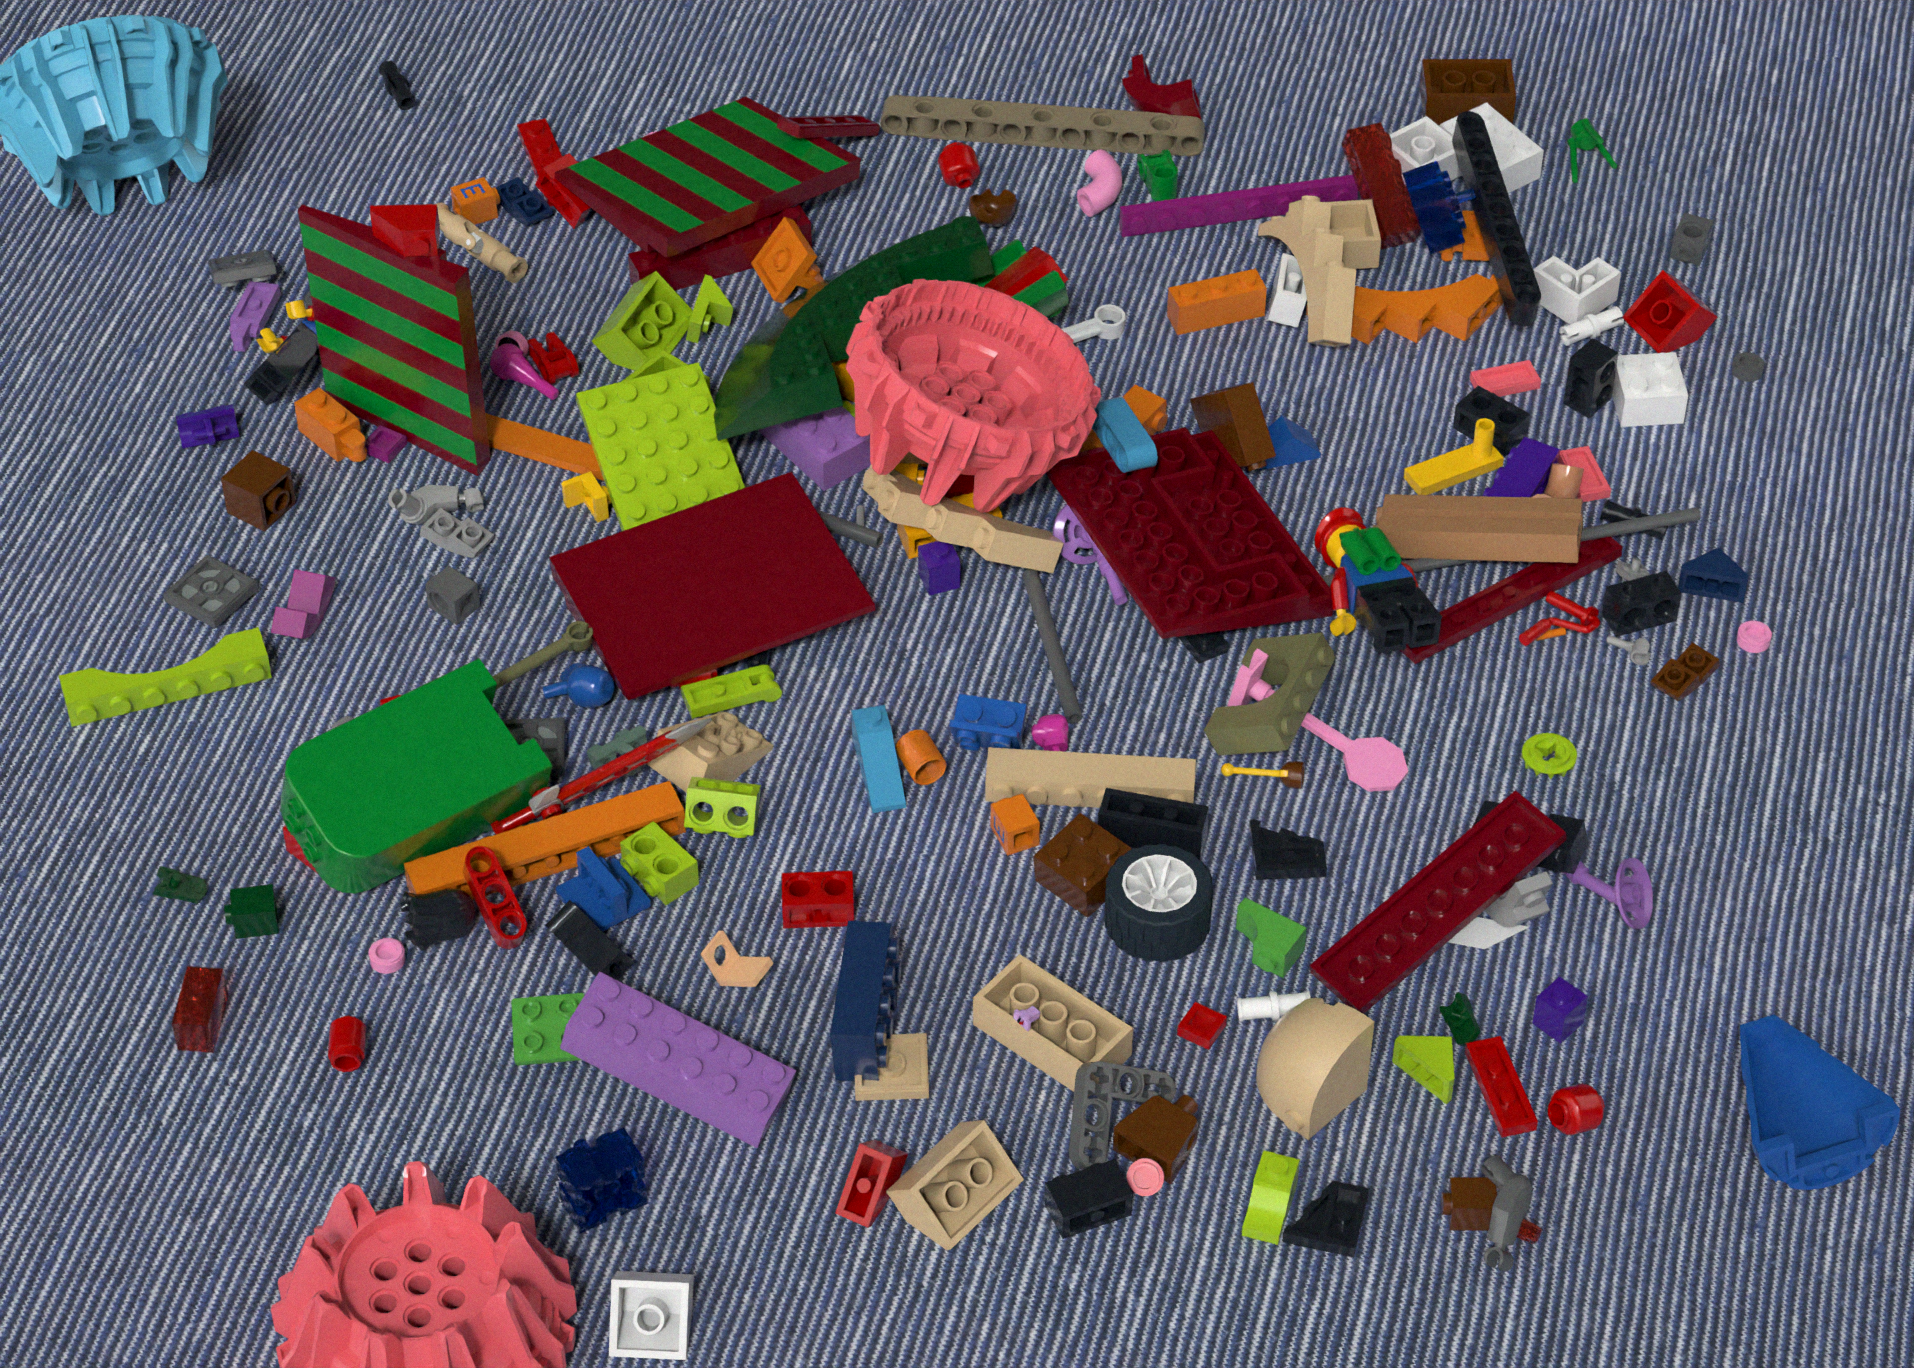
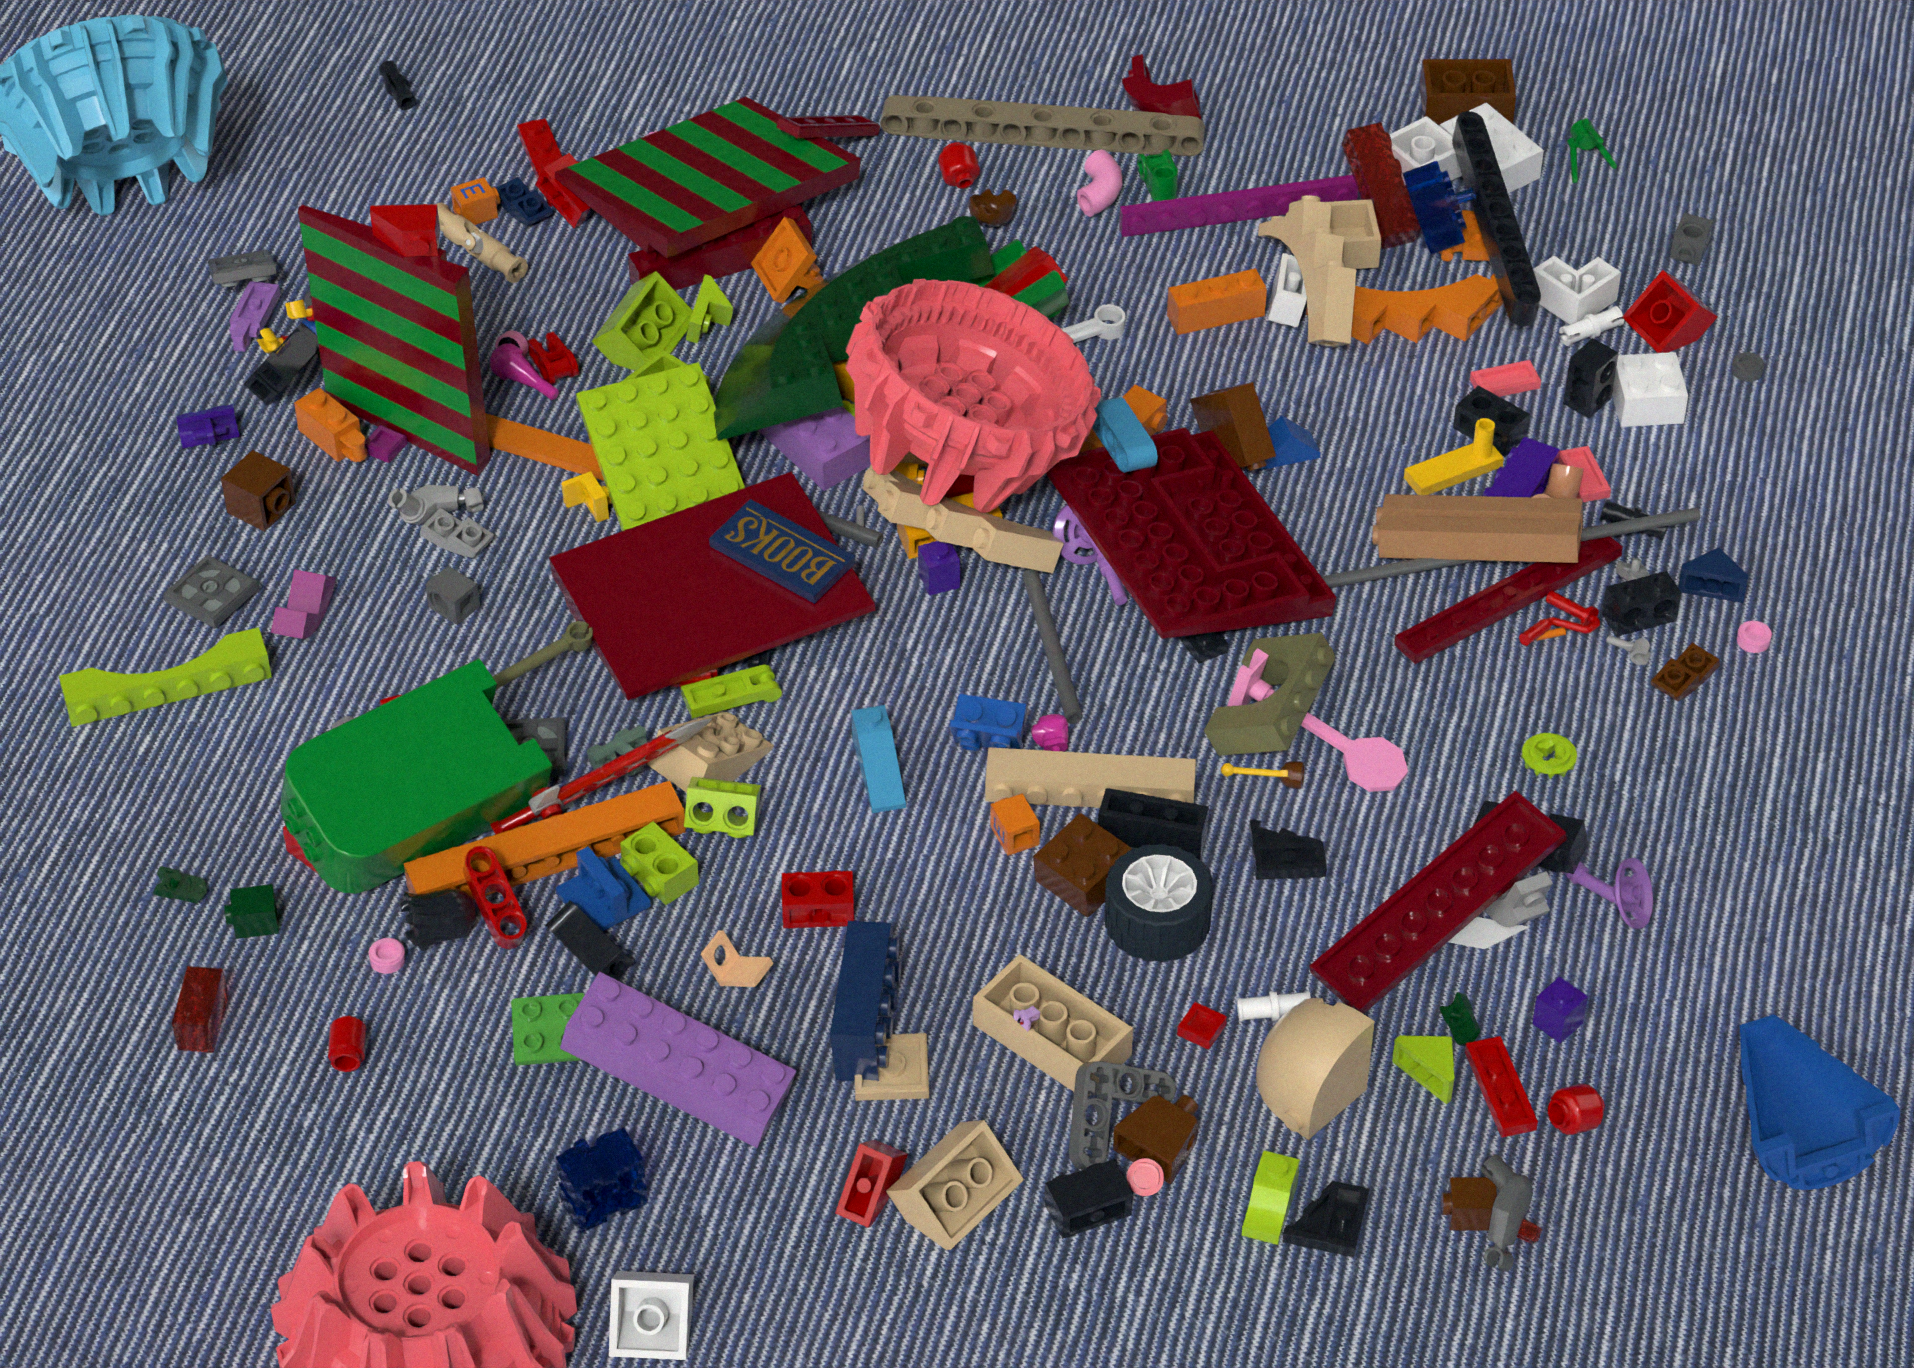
blue piece [543,663,614,708] -> none
orange piece [895,729,947,785] -> none
bright green arch [1236,898,1307,978] -> none
piece [1314,507,1442,654] -> none
none -> dark blue tile [709,499,856,604]

